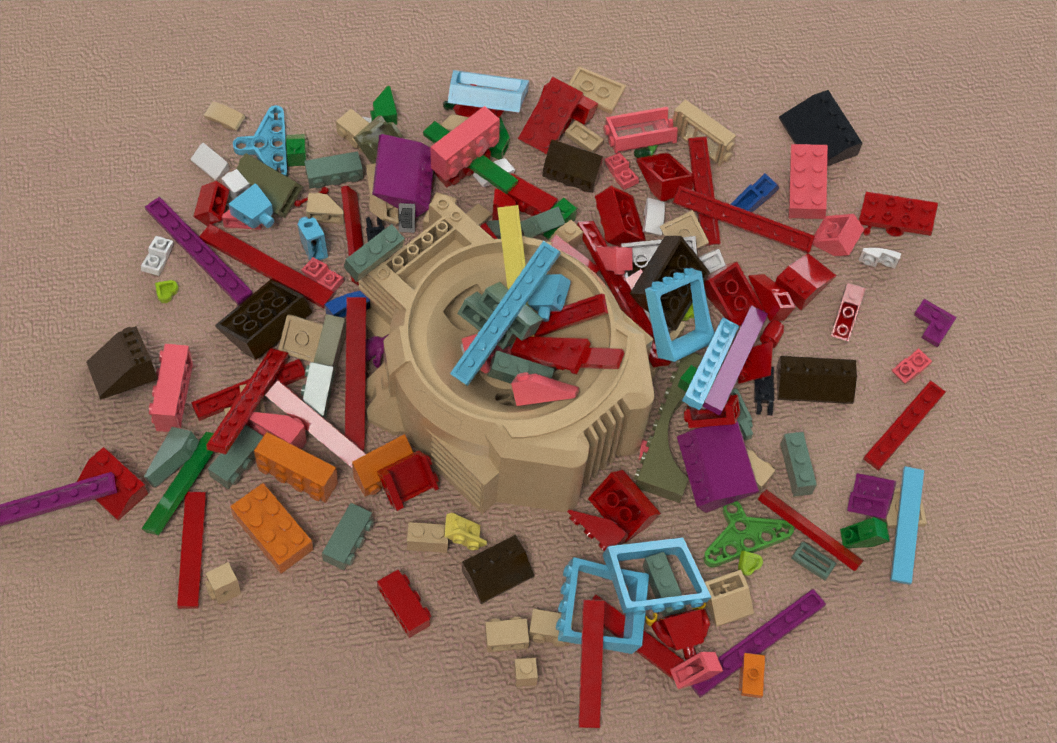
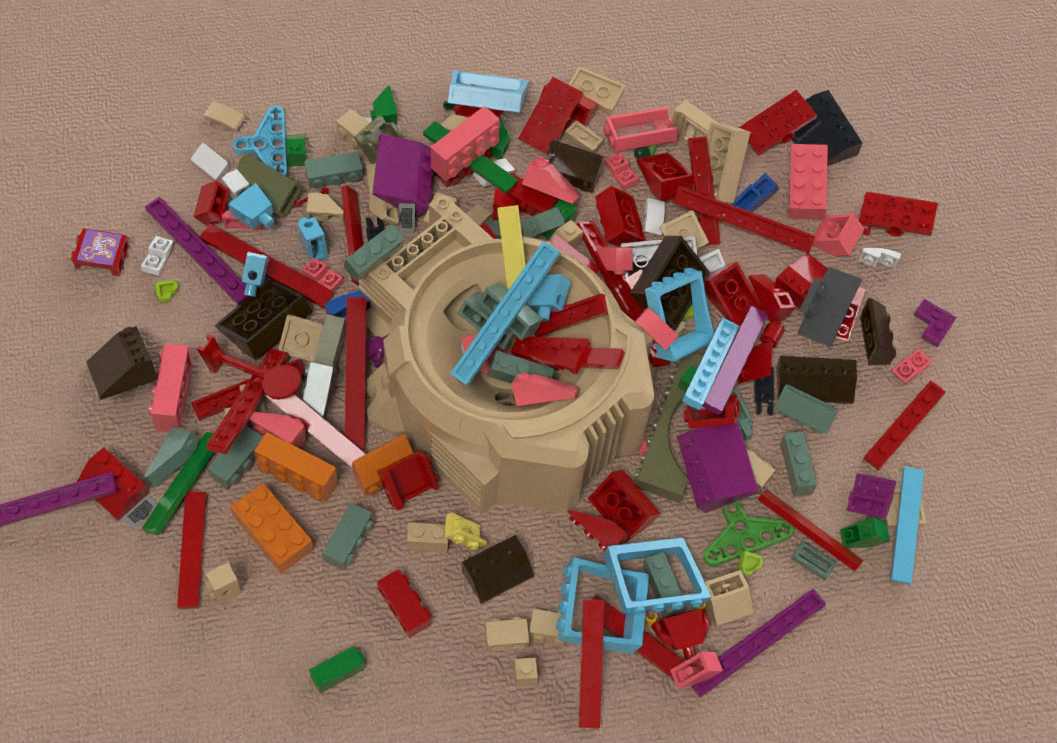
orange brick [739,653,765,698] -> none
none -> panel [71,228,129,277]
none -> sticker [122,495,158,529]
none -> red piece [197,334,302,400]
none -> medium azure torso [242,252,270,297]
none -> green brick [309,646,366,693]
none -> coral slope [522,157,581,204]
none -> coral slope [635,308,678,350]
none -> tan slope [707,122,750,203]
none -> red plate [738,89,817,156]
none -> sand green brick [774,384,839,434]
none -> dark grey bracket [798,267,862,346]
none -> dark brown slope [860,298,896,366]

